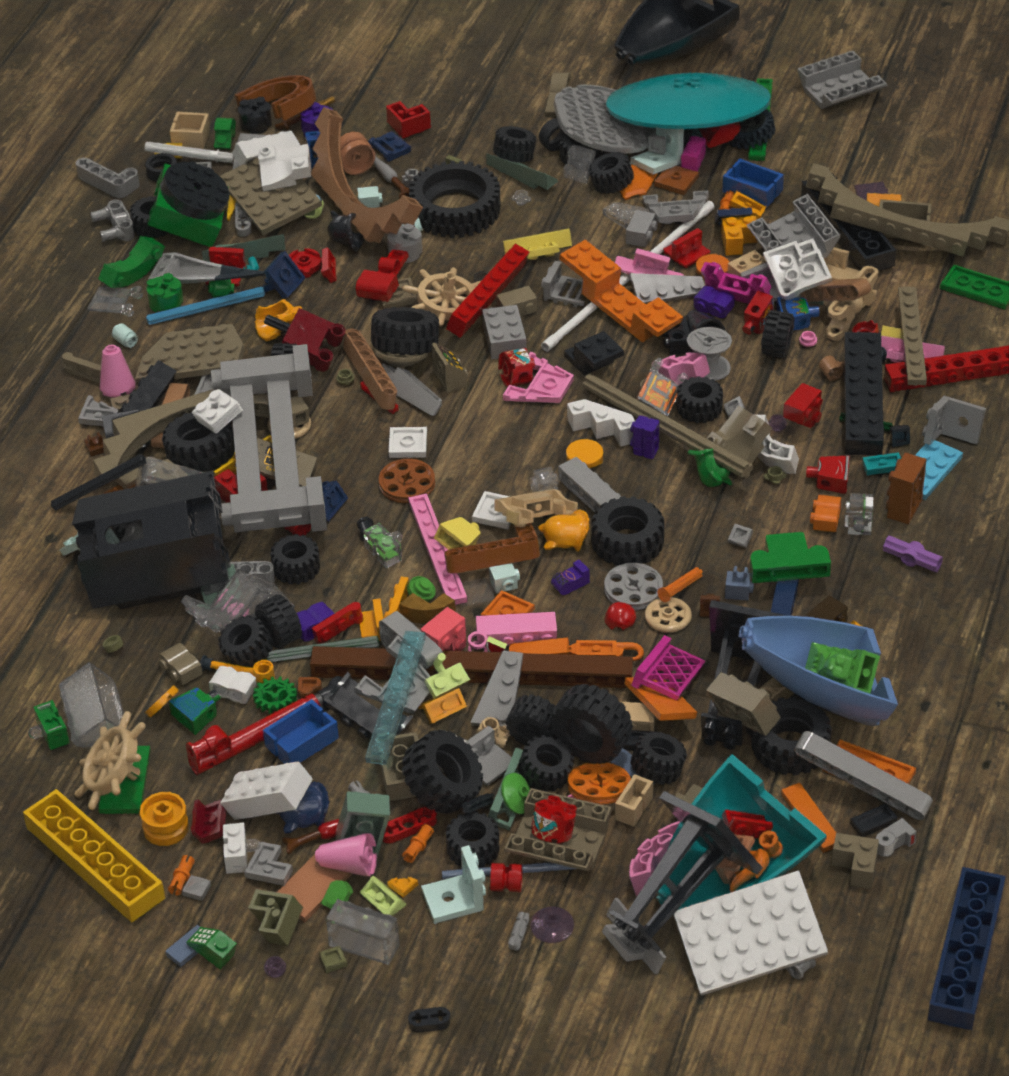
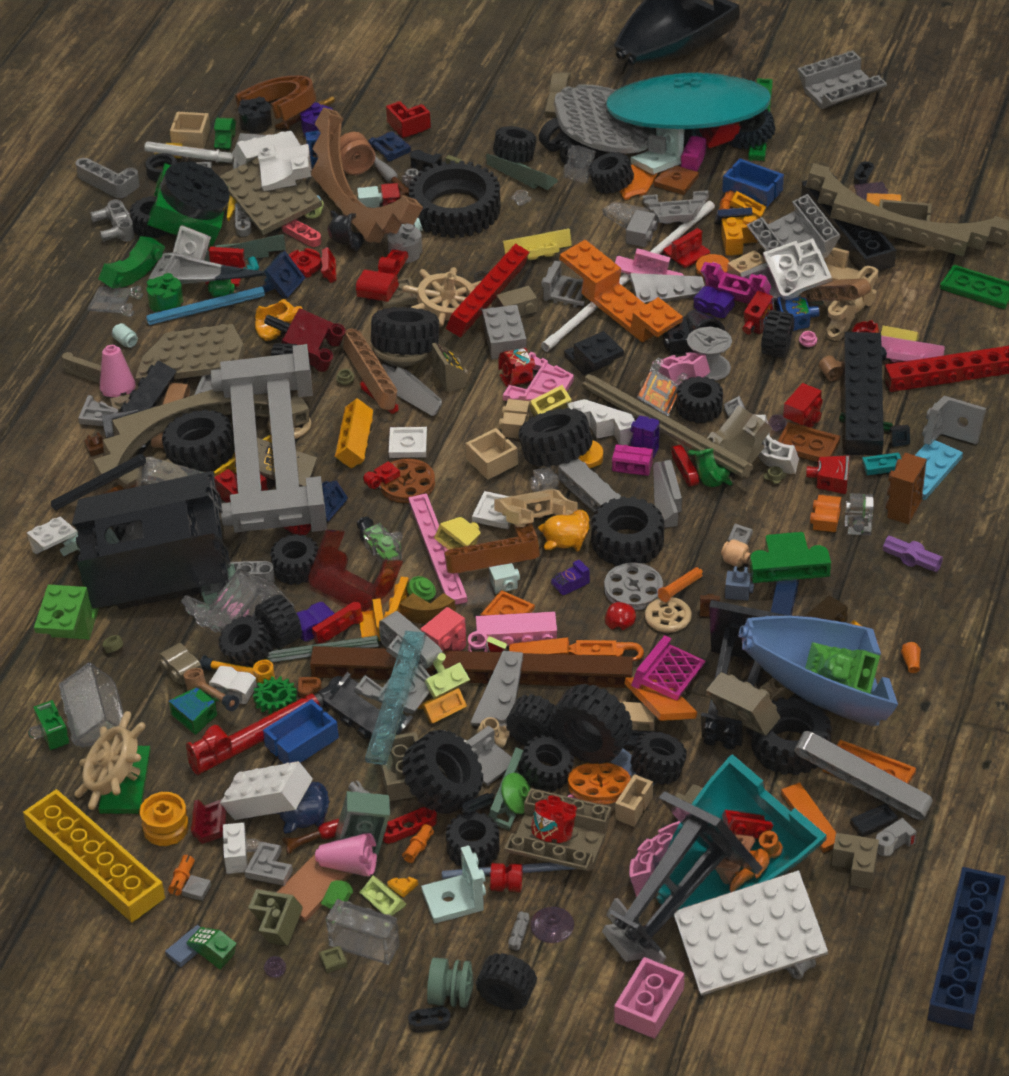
light orange tile [144,685,179,718] -> none
white brick [192,389,243,433] -> none
dark tan plate [898,286,927,385] -> none
none -> white bracket [27,517,77,554]
none -> bright green bracket [34,585,99,640]
none -> white plate [173,226,211,261]
none -> medium nougat piece [183,668,239,711]
none -> coral beam [282,219,321,247]
none -> clear red windscreen [309,530,403,612]
none -> light orange brick [335,398,373,469]
none -> red plate [363,461,401,489]
none -> red brick [381,183,400,206]
none -> black leg [410,150,442,172]
none -> sand green wheel [427,957,474,1008]
none -> tan piece [466,428,518,480]
none -> black tyre [475,953,537,1011]
none -> tan piece [499,399,530,439]
none -> black tyre [518,408,593,467]
none -> light yellow brick [530,385,571,417]
none -> dark pink brick [612,444,653,476]
none -> bright pink brick [614,957,684,1039]
none -> light grey wedge [653,460,682,528]
none -> red beam [671,444,699,487]
none -> light nougat head [721,539,751,568]
none -> dark orange plate [778,422,841,462]
none -> black beam [853,161,874,187]
none -> orange cone [901,642,921,673]

